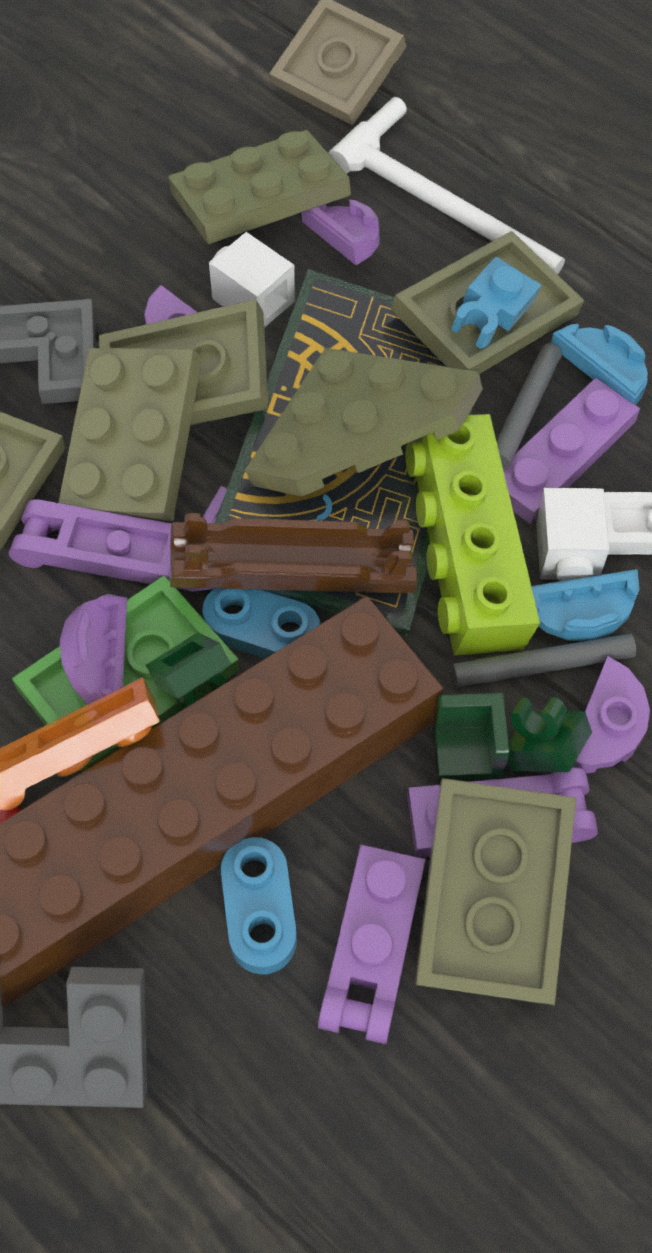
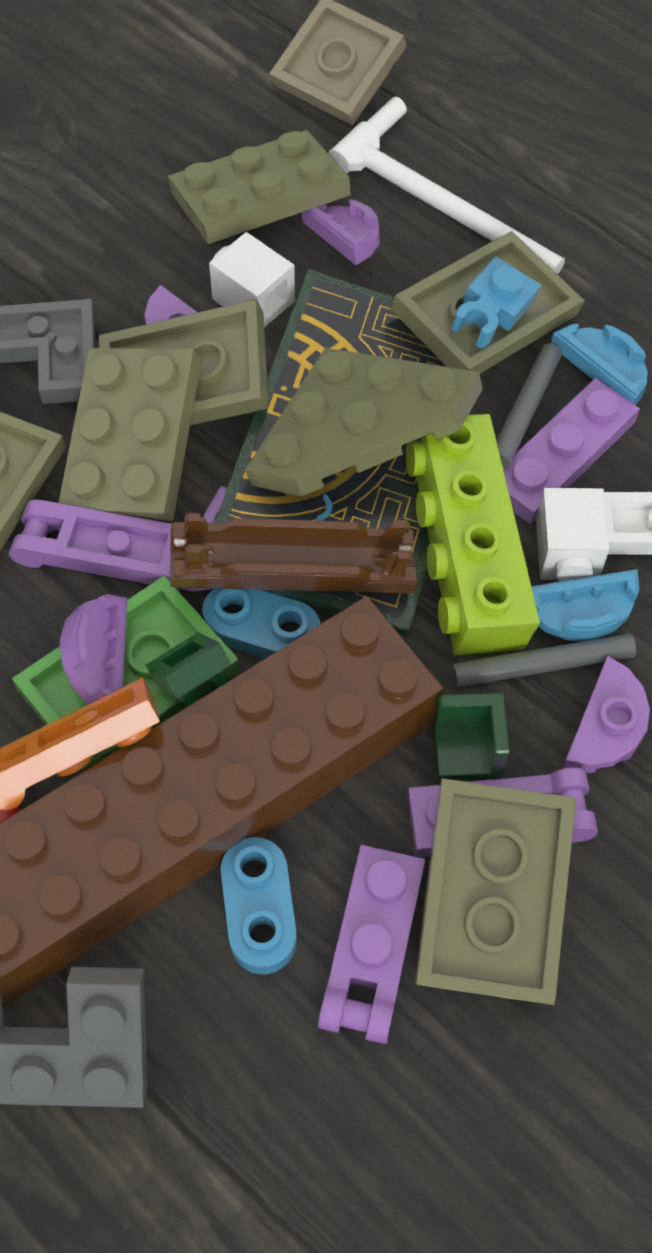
dark green tile [508,697,592,772] -> none

